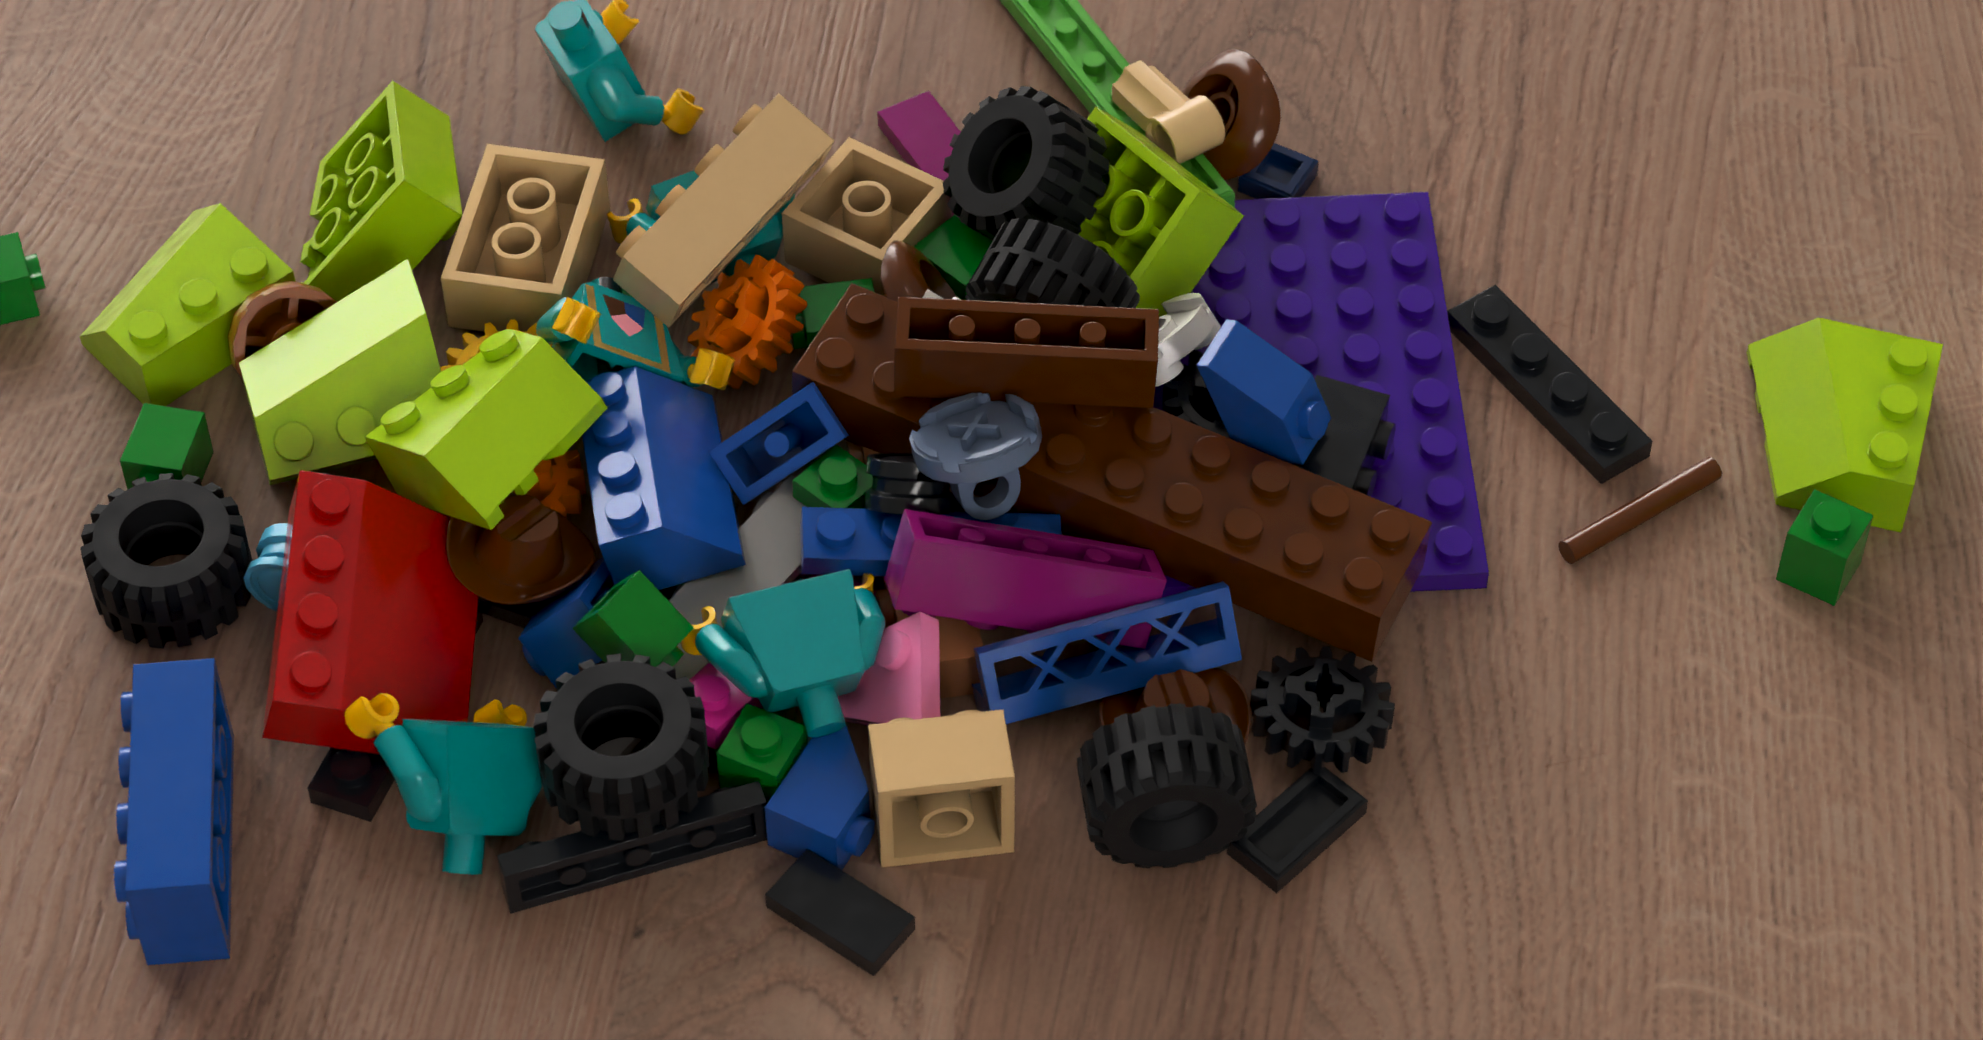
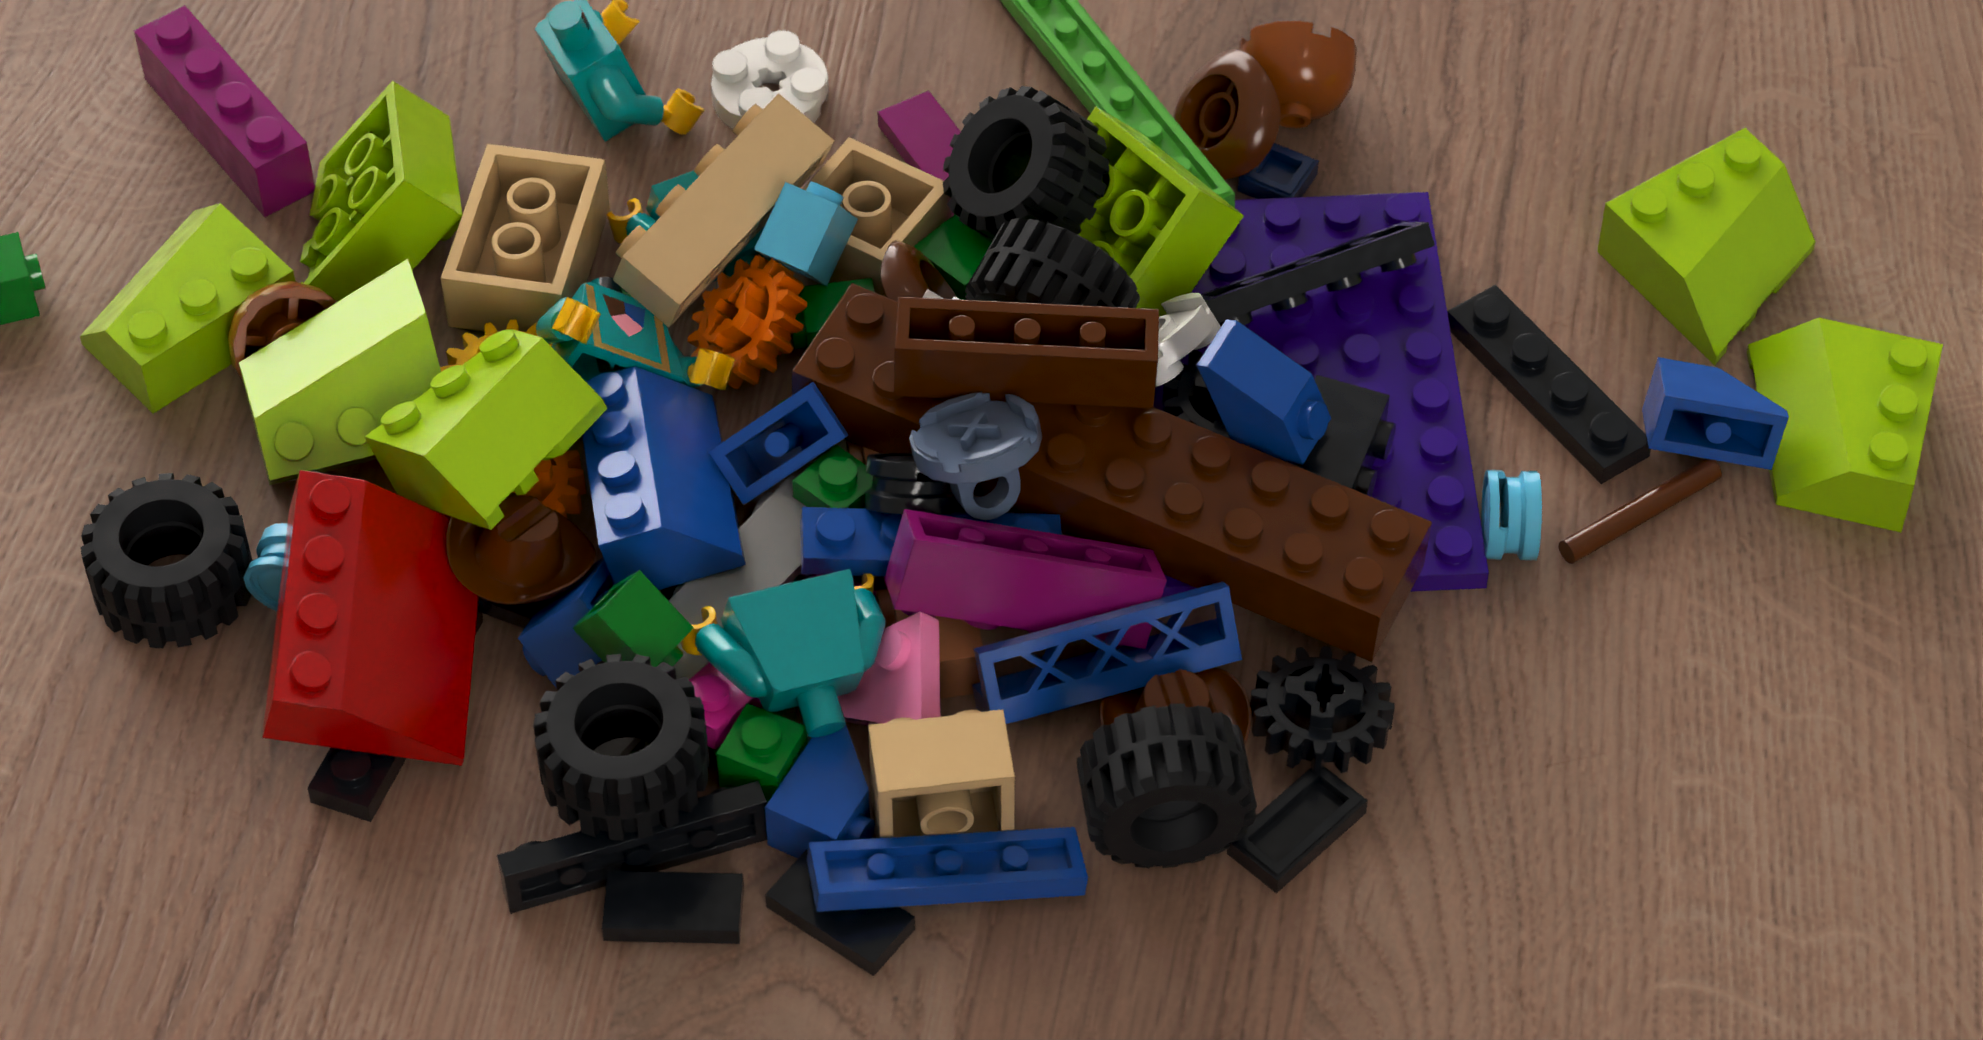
blue brick [114,658,234,965] -> none
green brick [120,403,214,490] -> none
teal torso [345,693,543,875] -> none
tan piece [1112,60,1225,164] -> none
green brick [1776,489,1874,606] -> none
none -> magenta brick [134,5,315,217]
none -> black tile [602,871,744,944]
none -> white plate [711,31,829,129]
none -> medium azure brick [754,181,858,286]
none -> blue plate [807,827,1088,912]
none -> black plate [1201,221,1435,326]
none -> dark orange cylinder [1239,21,1357,128]
none -> medium azure wheel [1481,470,1542,560]
none -> lime wedge [1597,128,1815,366]
none -> blue slope [1642,357,1789,470]

